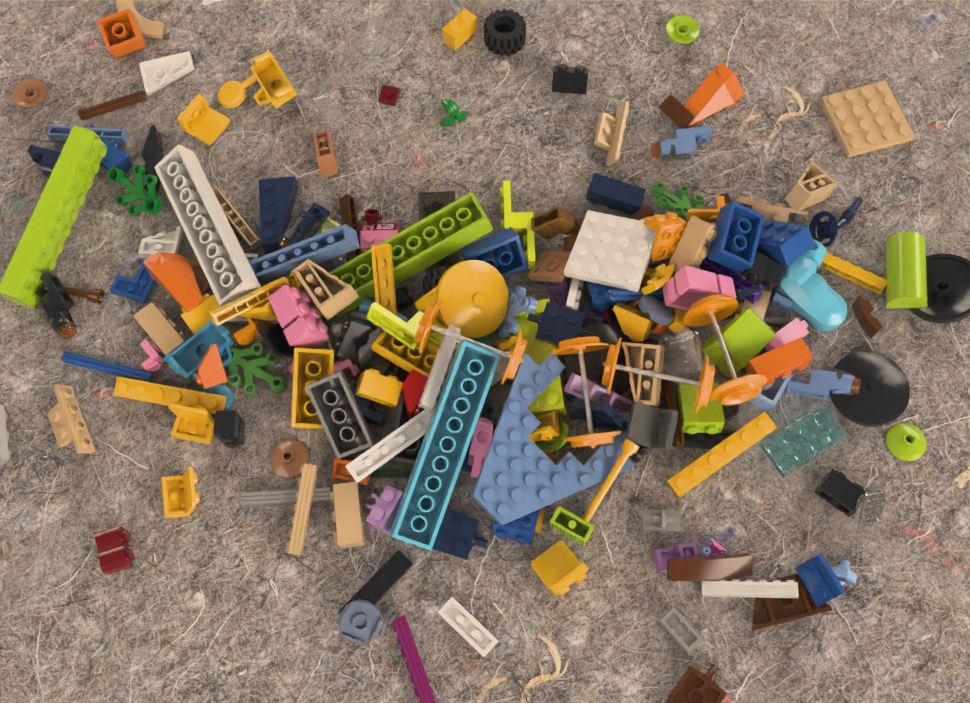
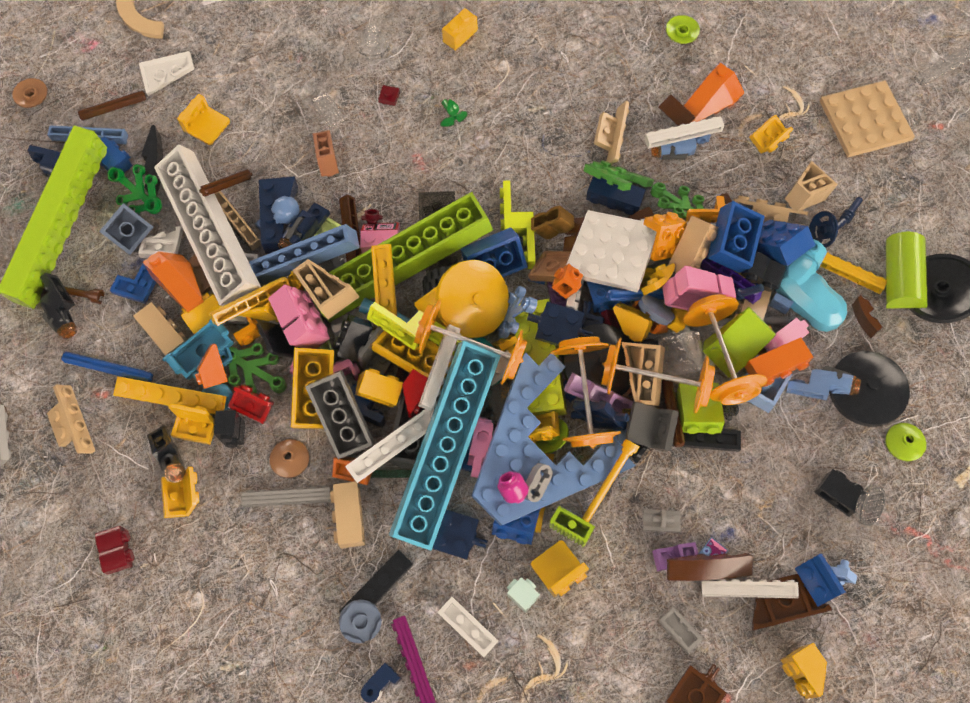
orange brick [97,8,147,58] -> none
bright pink bracket [140,339,164,372] -> none
yellow piece [217,49,297,109] -> none
tan piece [286,463,318,555] -> none
lavender brick [364,485,404,535] -> none
black wheel [395,287,413,310] -> none
black tyre [484,9,526,56] -> none
black brick [552,64,588,94] -> none
yellow plate [667,411,777,497] -> none
clear light blue plate [759,404,850,478] -> none
none -> sand blue slope [99,203,154,255]
none -> black plate [147,425,185,483]
none -> reddish brown axle [199,169,253,196]
none -> red bracket [228,384,274,424]
none -> medium blue hair [271,196,300,224]
none -> dark blue leg [361,663,402,703]
none -> dark pink head [497,471,529,504]
none -> light aqua brick [507,577,540,613]
none -> light grey beam [525,463,553,502]
none -> orange brick [551,264,583,299]
none -> bright green wing [583,161,654,191]
none -> white piece [645,116,724,149]
none -> yellow bracket [749,115,793,154]
none -> yellow slope [781,643,827,699]

